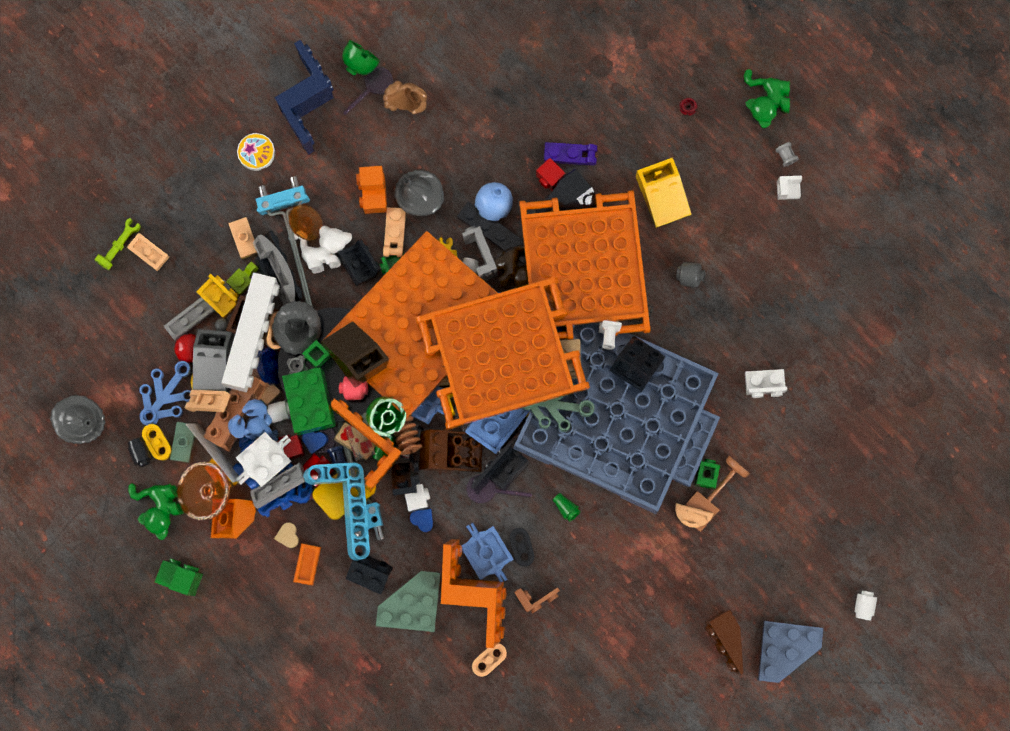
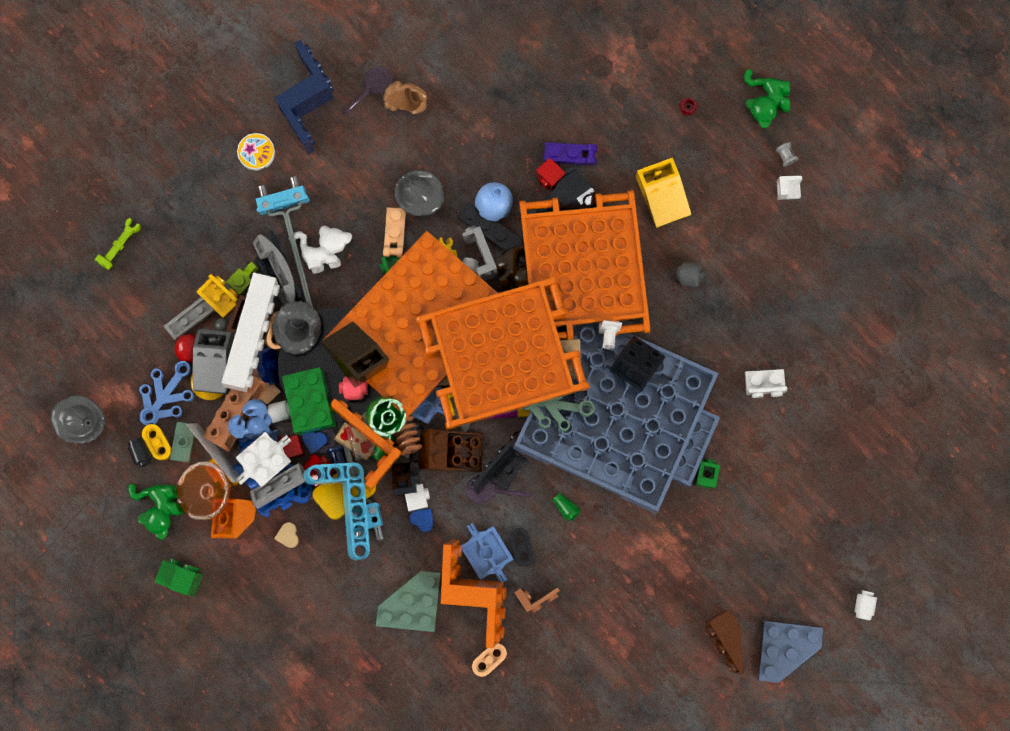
light nougat plate [127,233,169,271] -> none
light nougat plate [185,390,231,412] -> none
light nougat plate [228,217,258,259] -> none
light grey plate [287,355,308,374] -> none
clear orange dish [288,205,323,240] -> none
orange tile [293,543,321,586] -> none
green brick [302,340,331,368] -> none
black bracket [337,239,380,286] -> none
green cylinder [342,40,380,76] -> none
black bracket [346,552,393,595] -> none
orange brick [356,166,387,214] -> none
medium blue plate [465,408,530,454] -> none
light nougat tile [675,503,714,528] -> none
nougat piece [686,456,750,532] -> none

